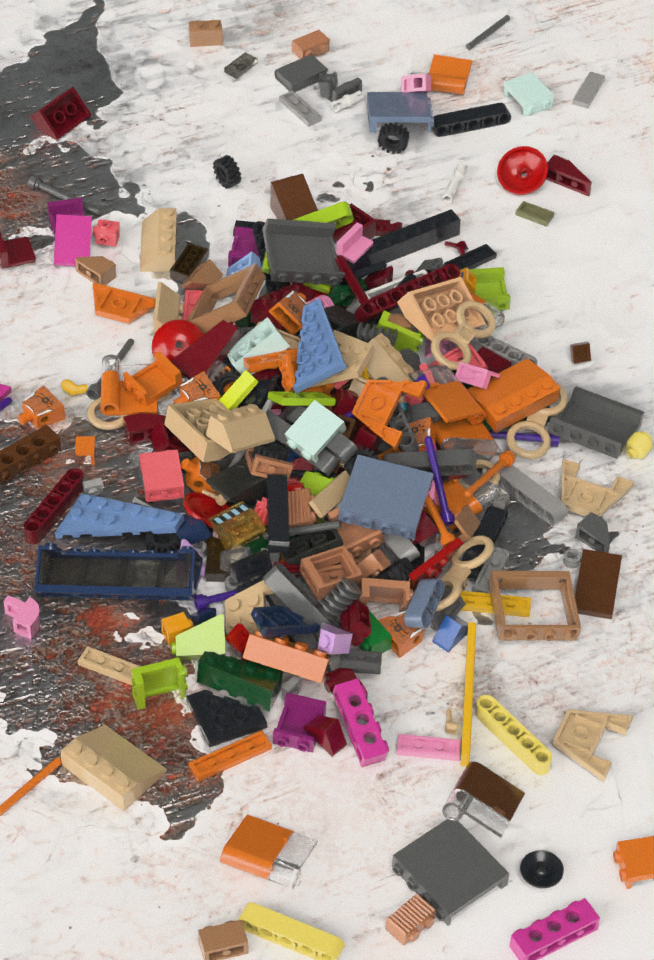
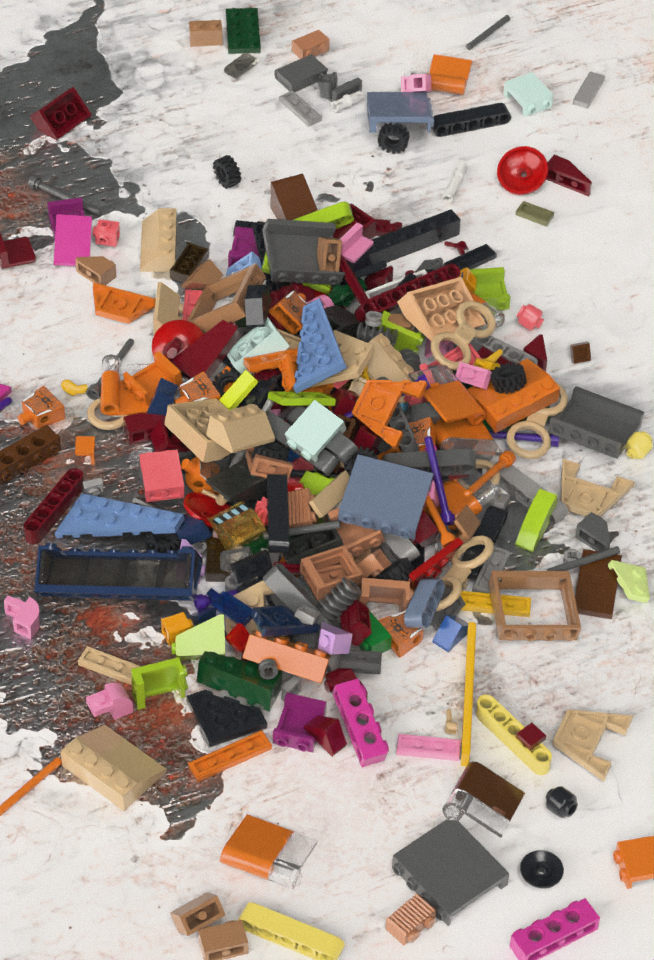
none -> bright pink brick [86,683,133,720]
none -> dark blue slope [146,378,178,416]
none -> dark red piece [162,337,182,361]
none -> medium nougat brick [170,892,226,936]
none -> clear blue hinge [206,588,253,627]
none -> dark green plate [226,7,261,54]
none -> black slope [245,285,272,328]
none -> dark grey bush [258,659,278,679]
none -> light grey plate [295,604,321,625]
none -> medium nougat slope [317,237,342,272]
none -> light grey bush [365,311,382,327]
none -> yellow piece [473,349,503,371]
none -> black tyre [491,362,527,394]
none -> lime slope [515,488,558,553]
none -> coral head [516,304,544,331]
none -> dark red tile [516,722,546,751]
none -> dark red slope [523,334,547,372]
none -> black head [545,786,578,818]
none -> dark grey bar [546,546,620,571]
none -> yellowish green wing [608,560,650,603]

